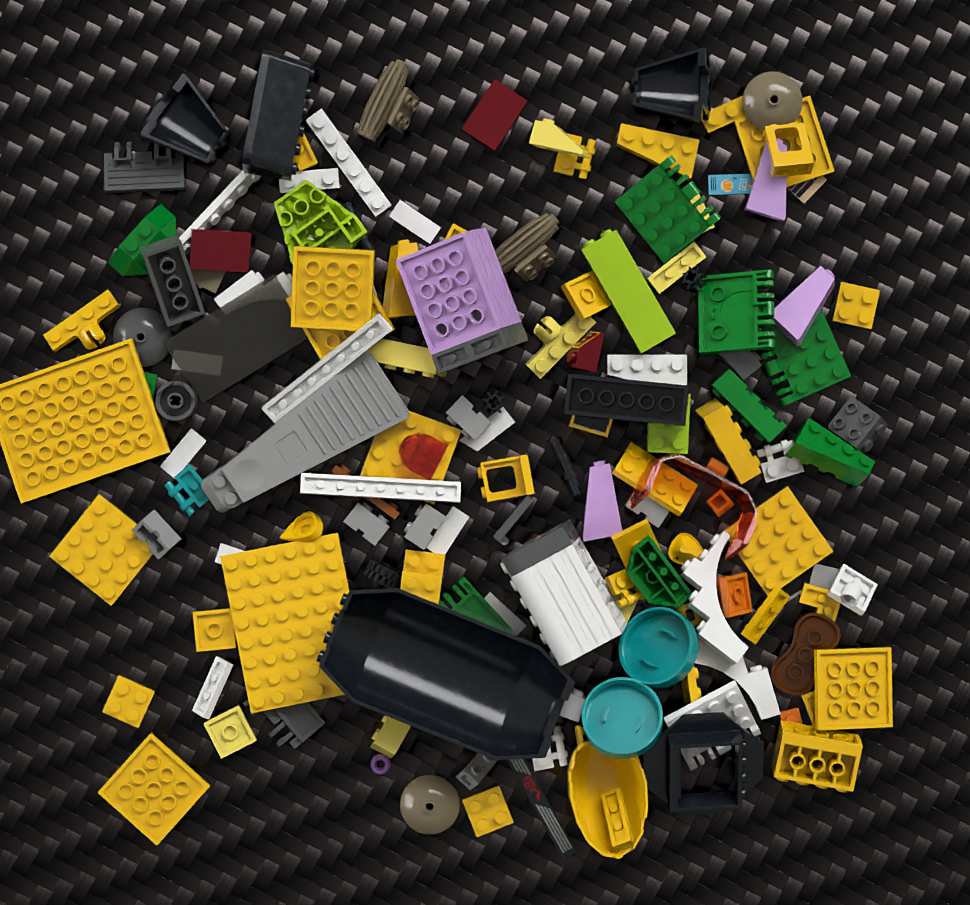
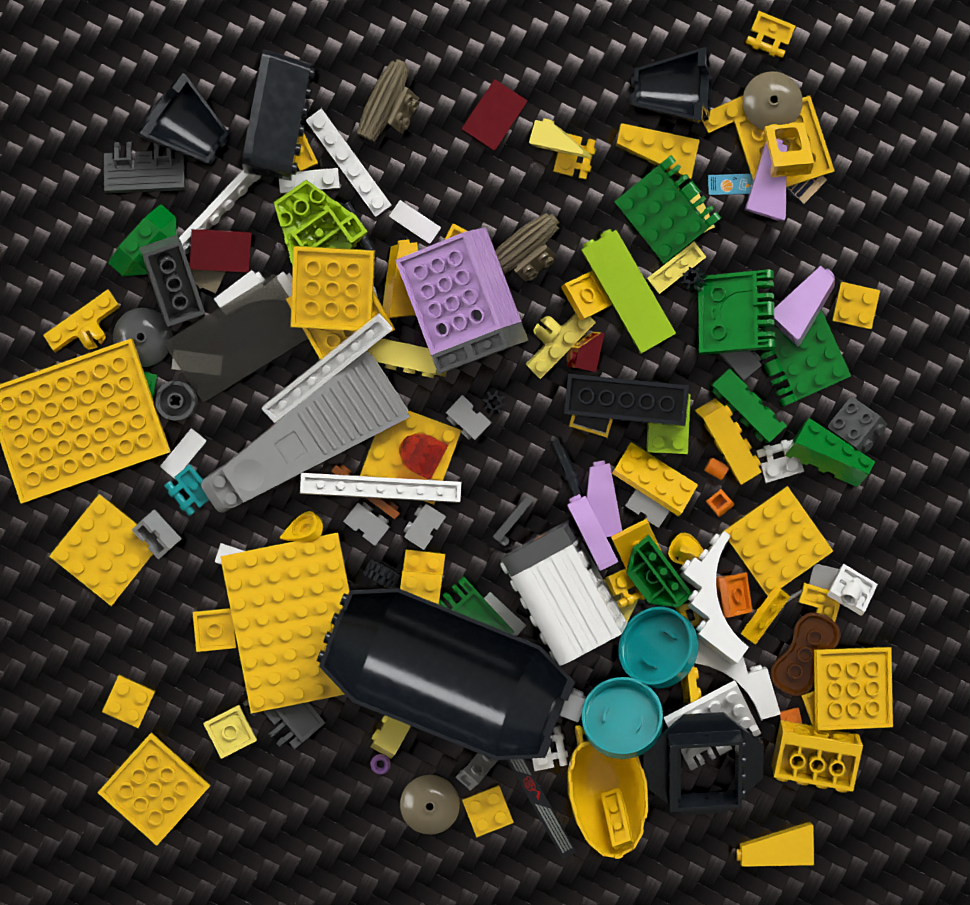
white plate [192,656,233,719] -> none
white sticker [426,507,469,554] -> none
white sticker [459,407,515,451] -> none
yellow window [477,454,535,502] -> none
white wing [607,355,687,385] -> none
clear red piece [630,453,758,560] -> none
none -> lavender slope [567,494,618,571]
none -> yellow slope [736,822,814,866]
none -> yellow plate [746,11,796,58]

